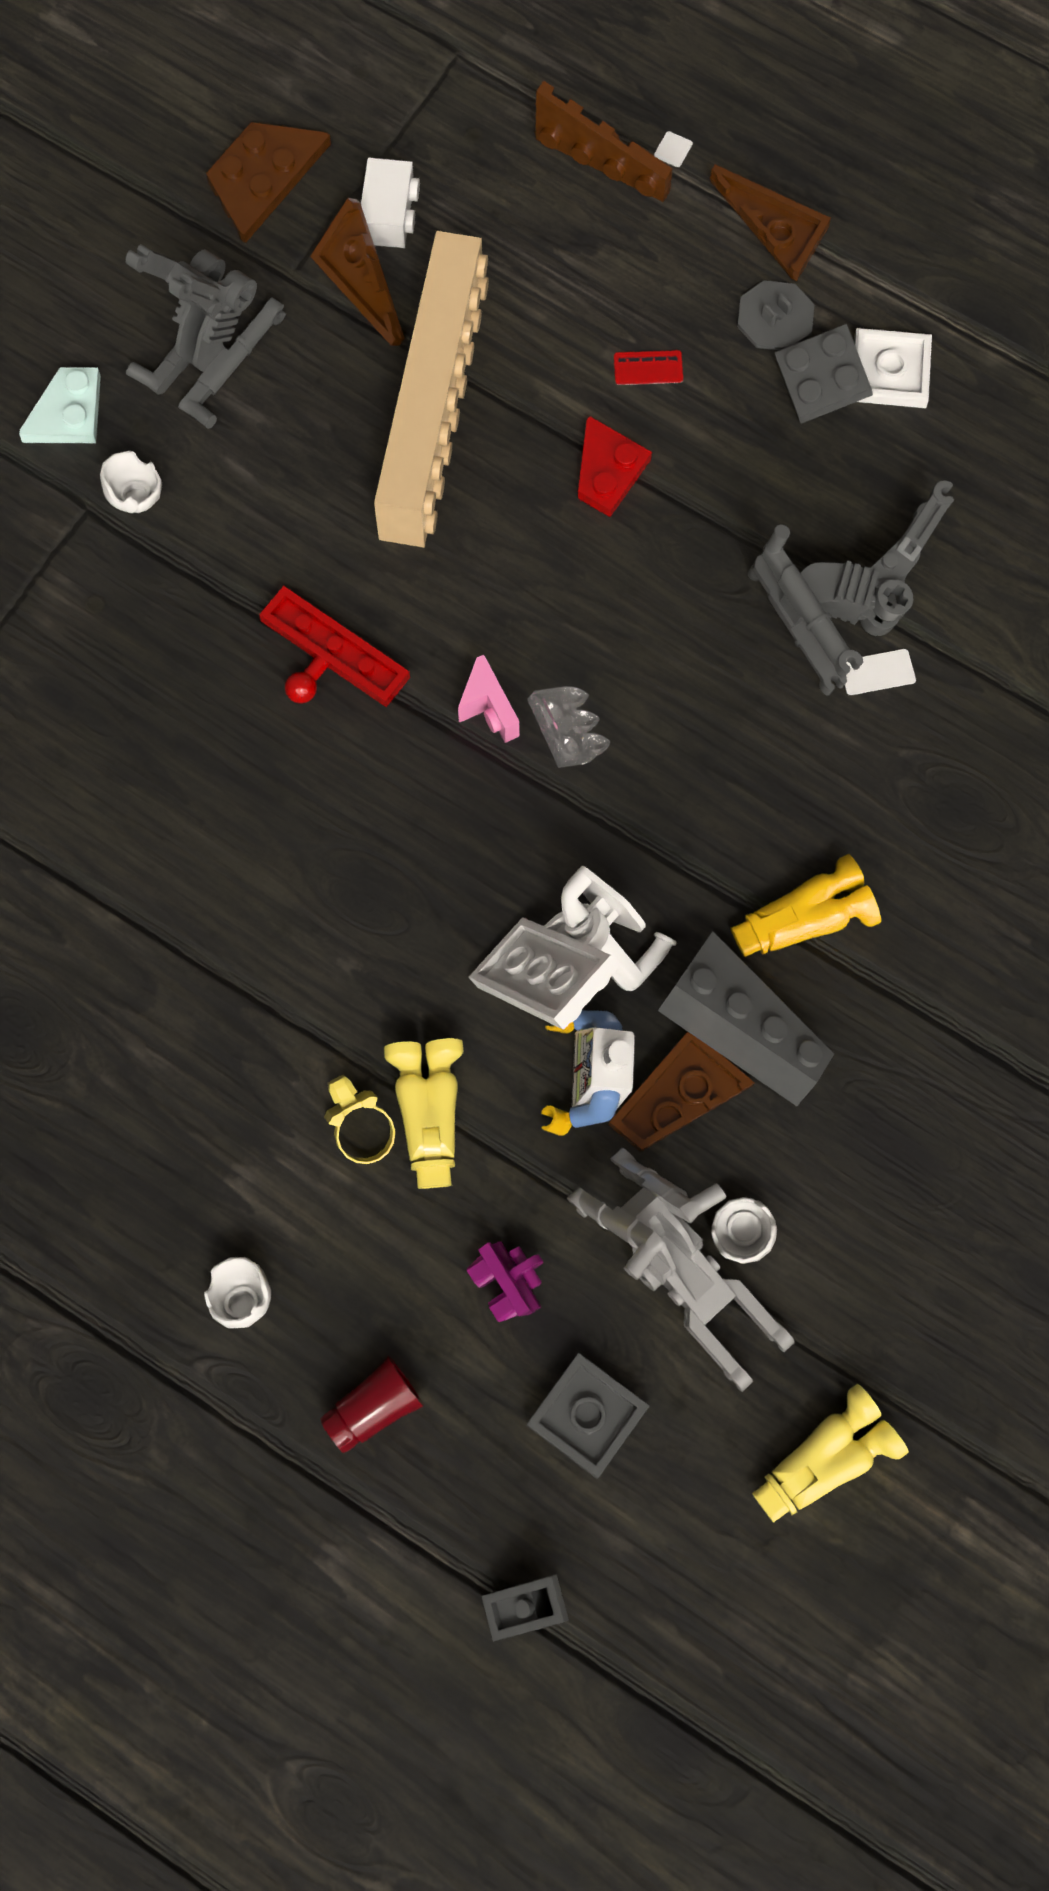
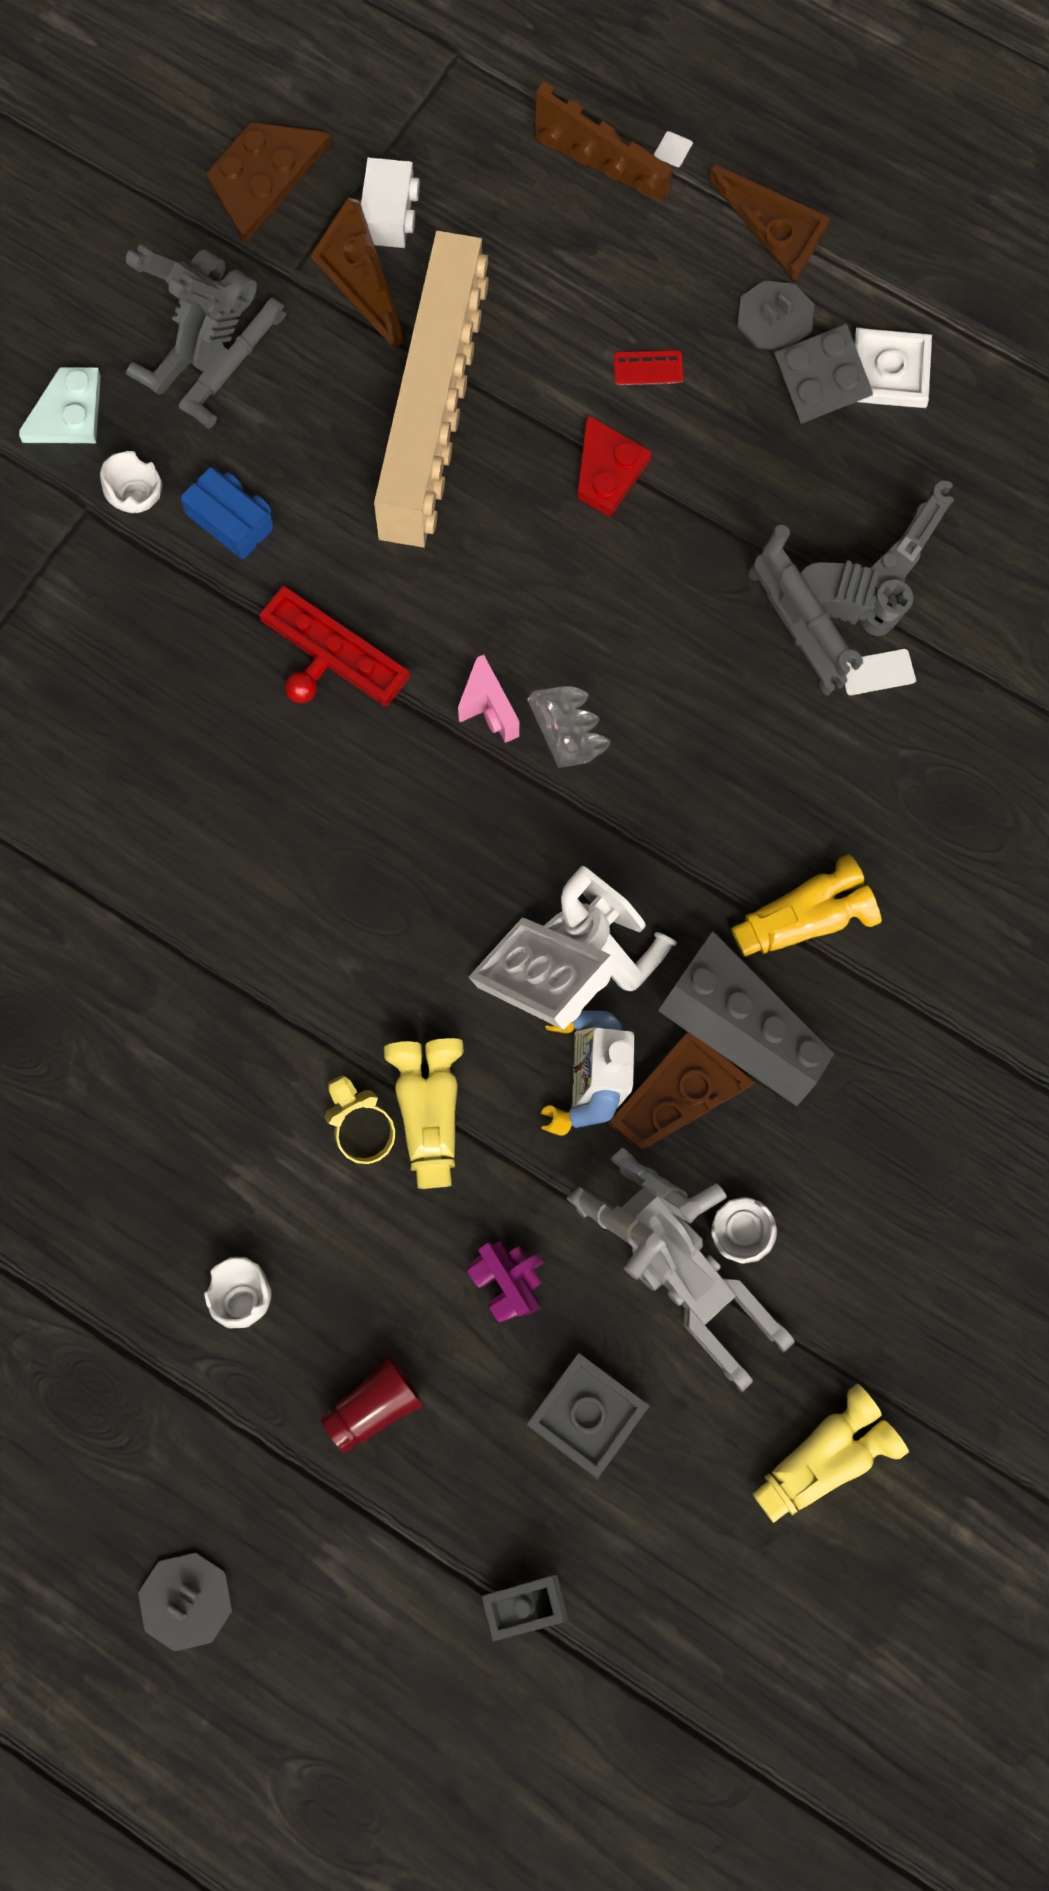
none -> dark grey piece [138,1553,233,1652]
none -> blue brick [181,467,273,560]

